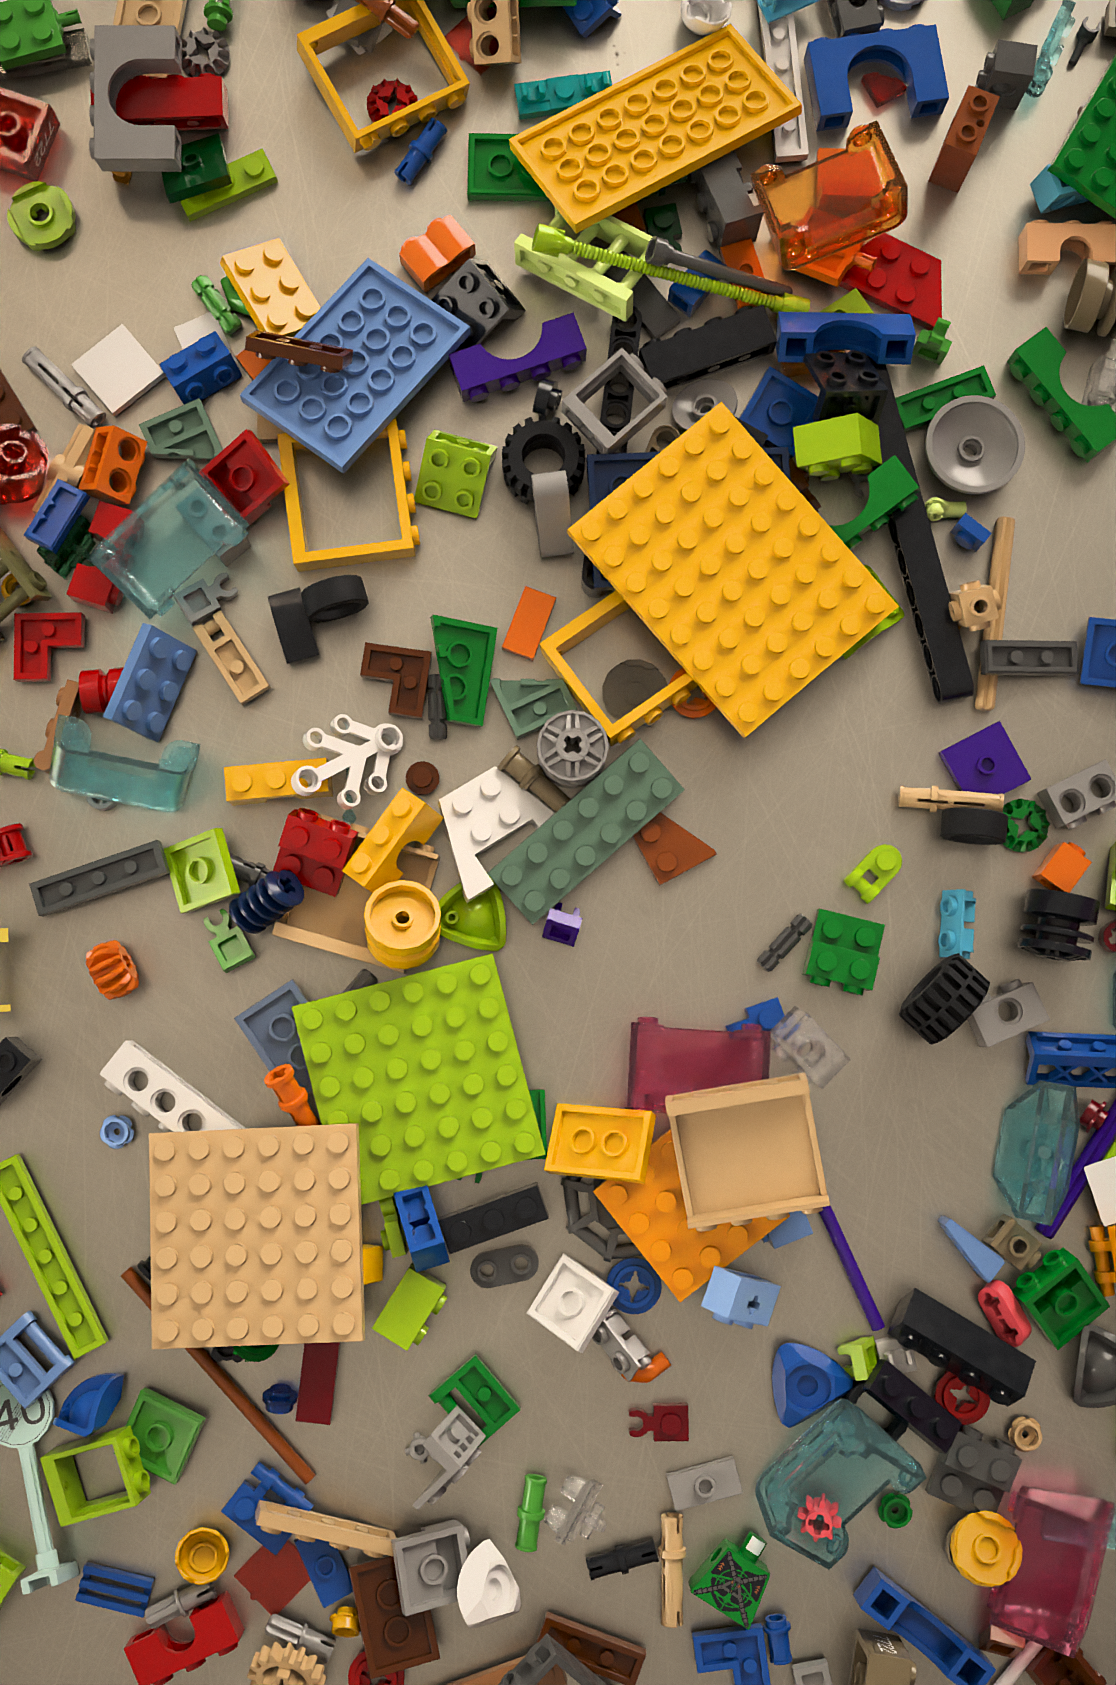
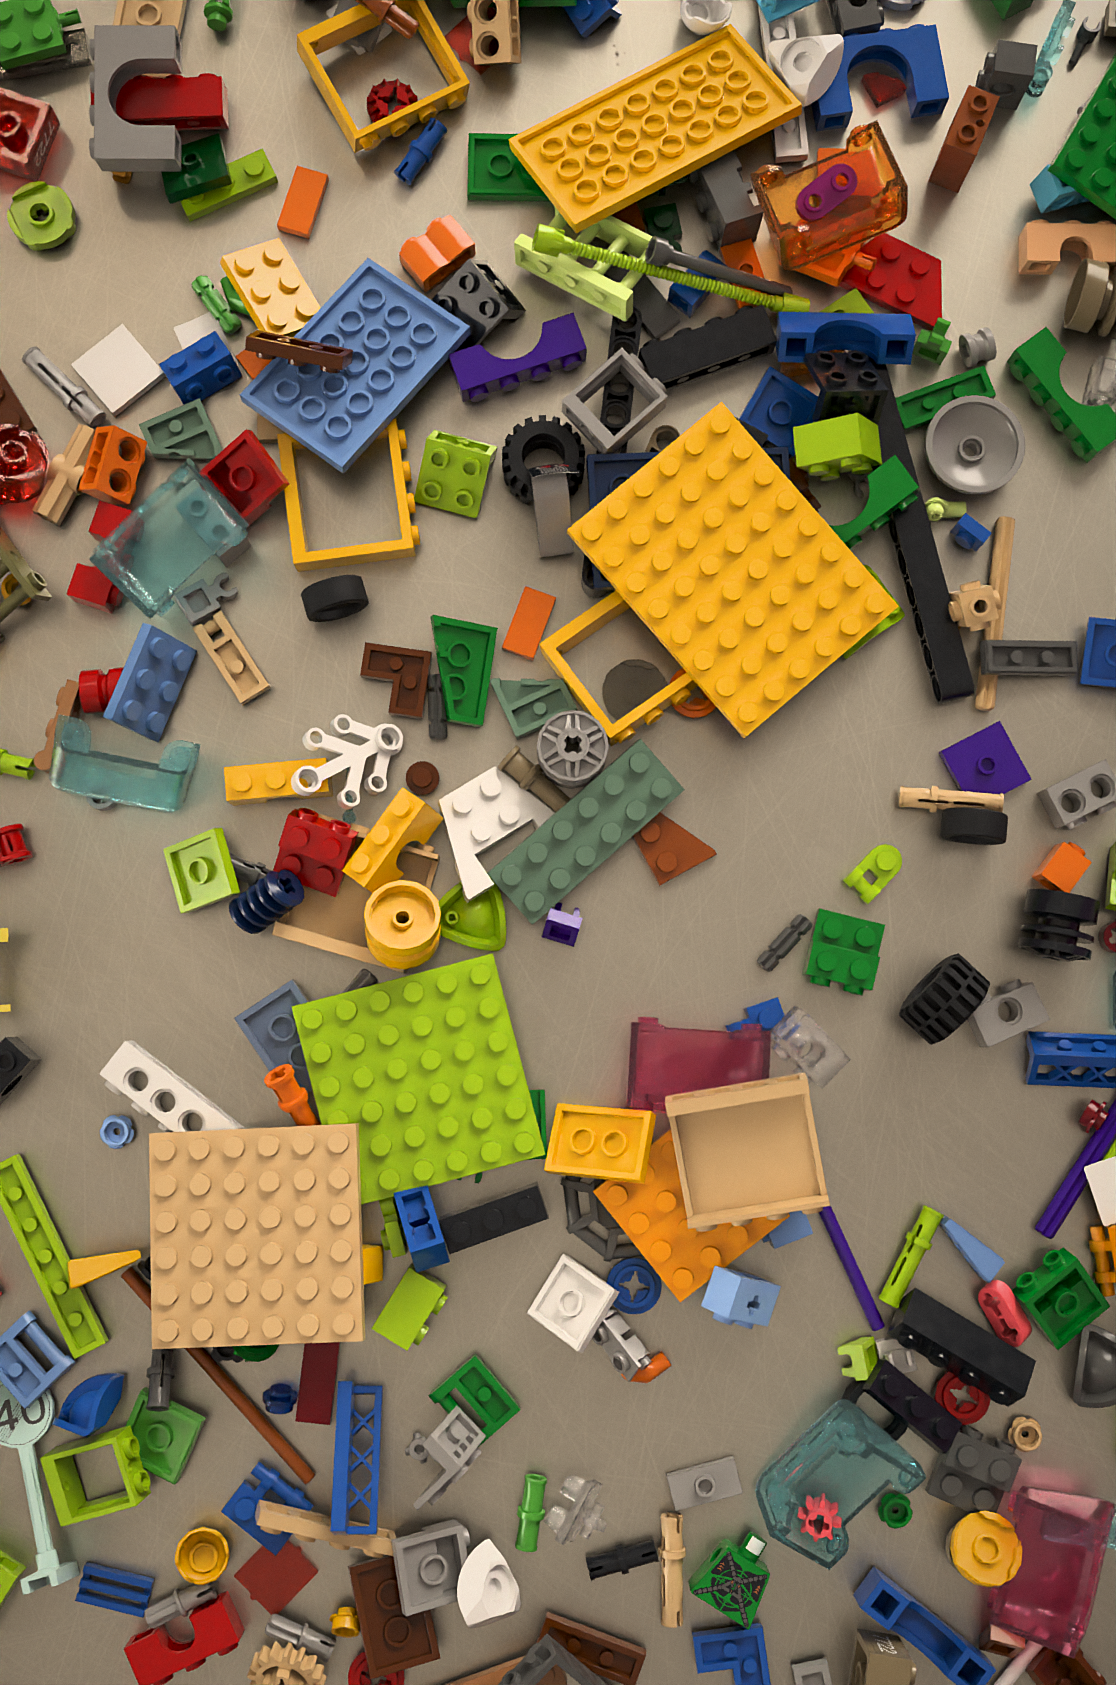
red plate [13,612,85,682] -> none
blue plate [24,479,90,554] -> none
dark grey plate [29,840,170,917] -> none
clear green hips [37,515,97,579] -> none
orange gear [86,940,139,1000] -> none
light grey gear [181,27,230,77] -> none
bright green plate [203,908,256,973] -> none
black slope [268,587,319,664] -> none
blue plate [293,1539,353,1608] -> none
dark grey plate [470,1244,539,1288] -> none
teal plate [514,70,612,120] -> none
black plate [532,379,563,416] -> none
dark red plate [629,1403,689,1442] -> none
light grey dish [672,379,738,431] -> none
blue pin [763,1613,793,1665] -> none
blue hat [772,1343,853,1428] -> none
medium azure hinge [938,889,976,959] -> none
dark tan brick [982,1214,1042,1271] -> none
clear light blue wedge [993,1080,1080,1226] -> none
green gear [1003,798,1050,852] -> none
none -> yellow slope [67,1250,141,1289]
none -> dark grey pin [146,1349,175,1412]
none -> orange tile [277,166,329,239]
none -> blue fence [330,1381,383,1535]
none -> black sticker [529,464,579,477]
none -> white hat [768,34,844,107]
none -> magenta plate [795,164,858,222]
none -> lime pin [878,1205,944,1309]
none -> light grey wheel [958,327,997,367]

